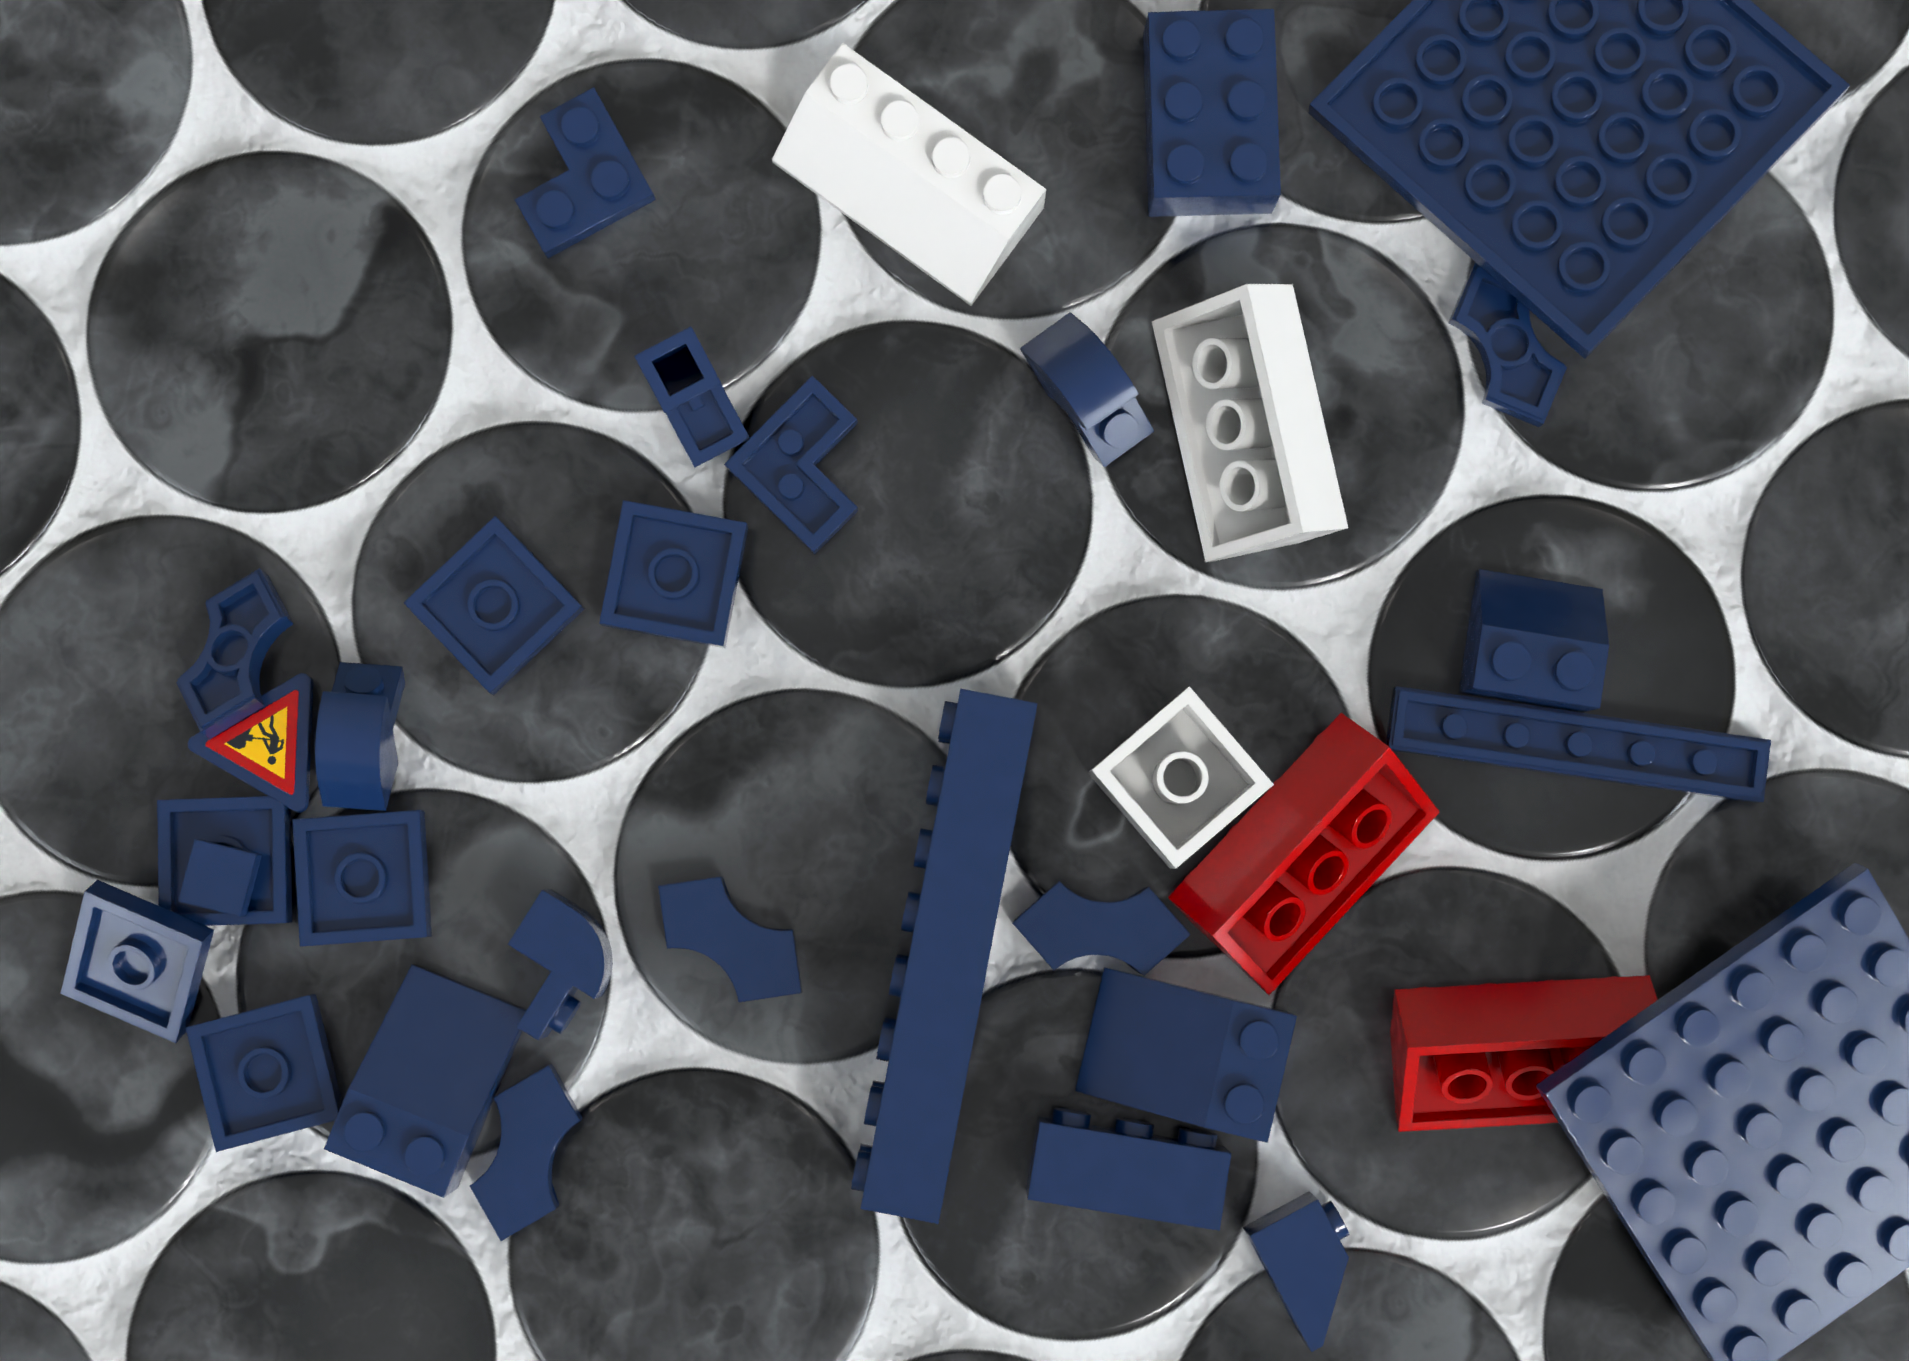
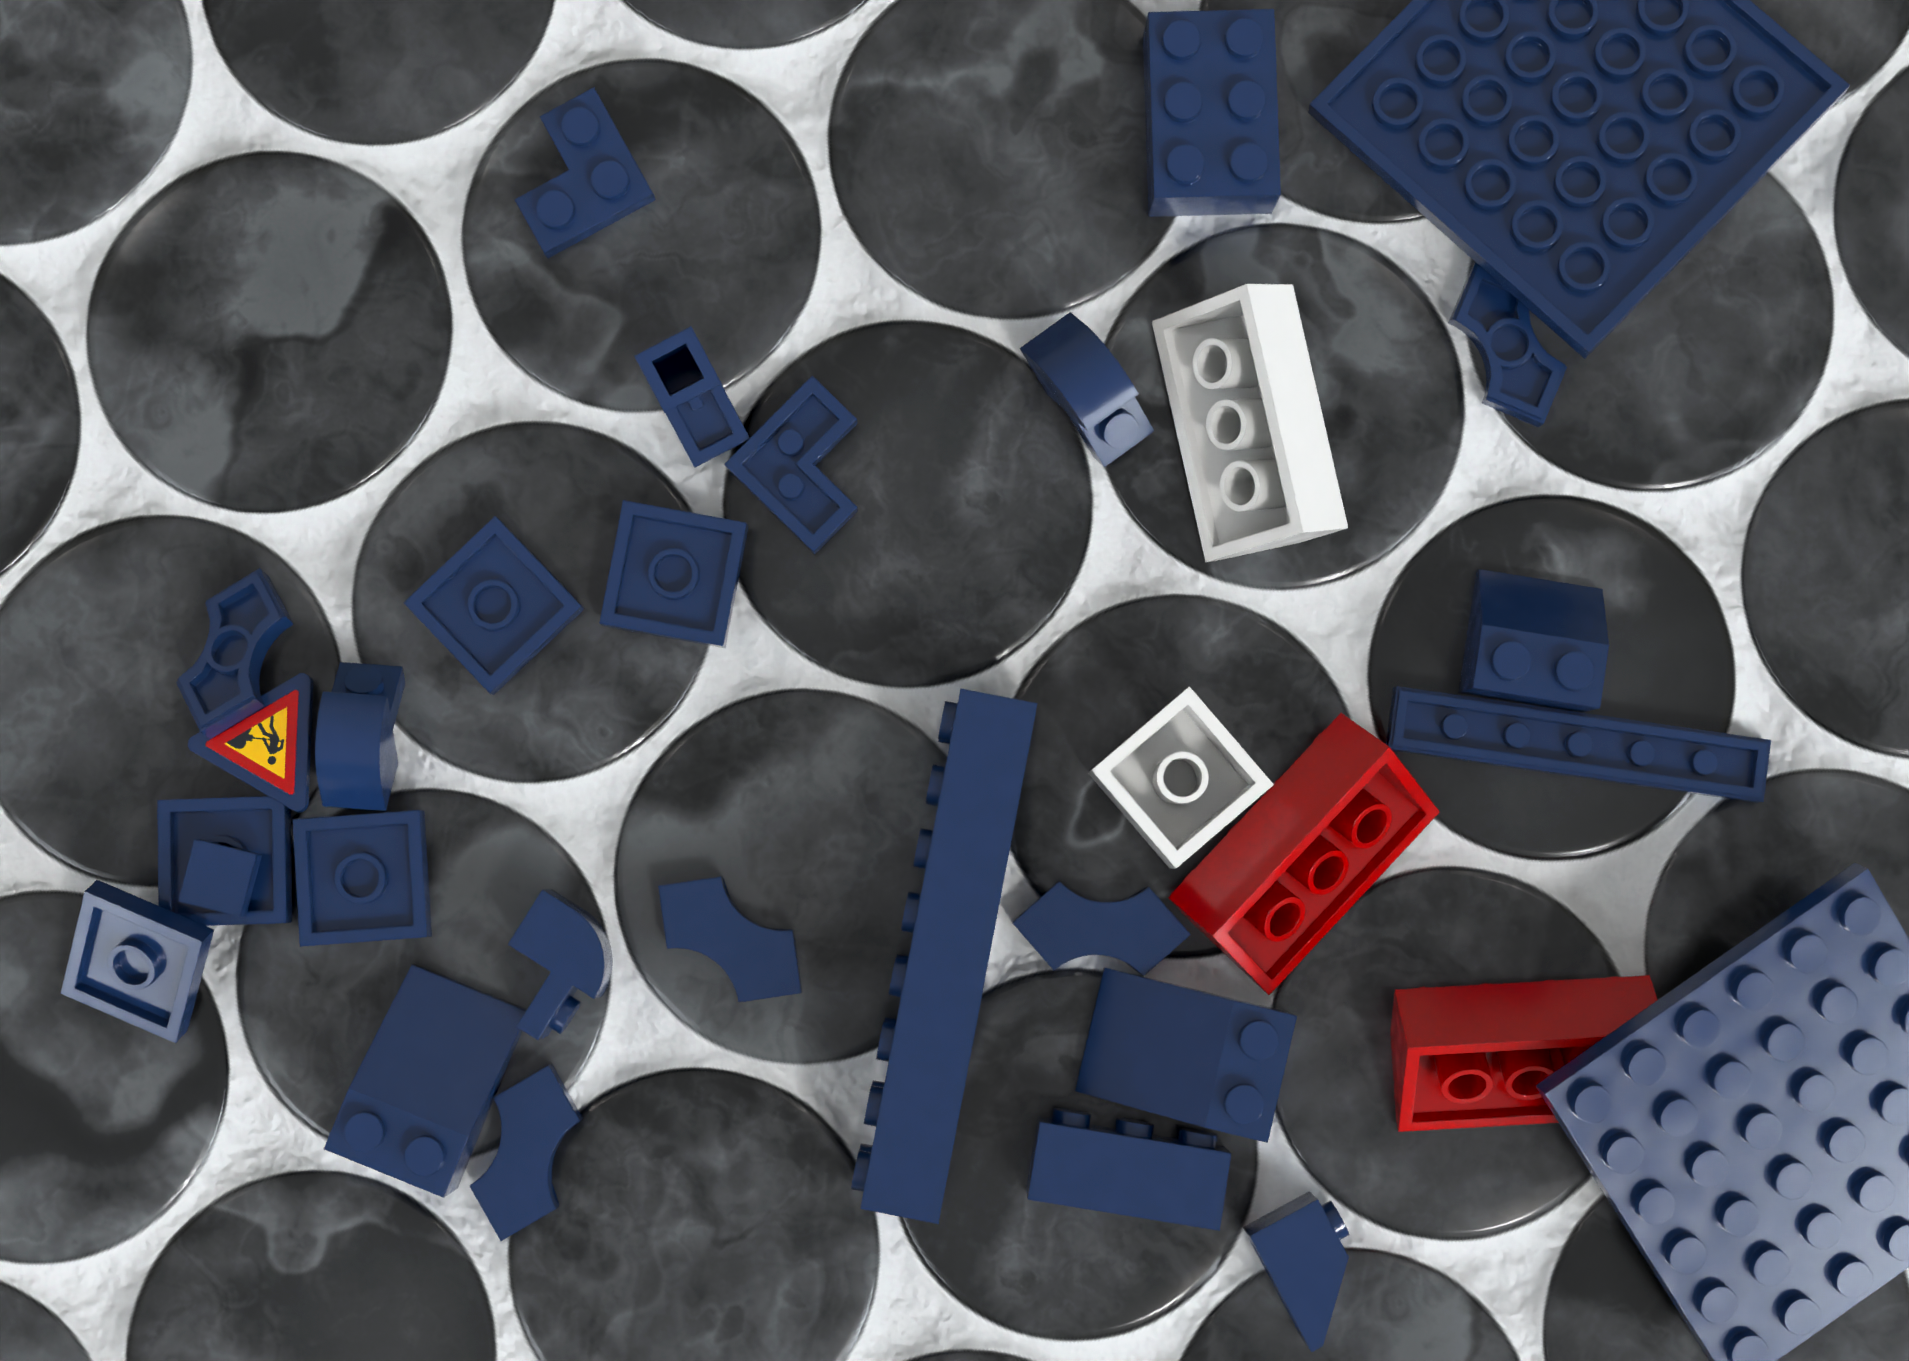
dark blue plate [186,994,343,1152] -> none
white slope [772,43,1046,306] -> none

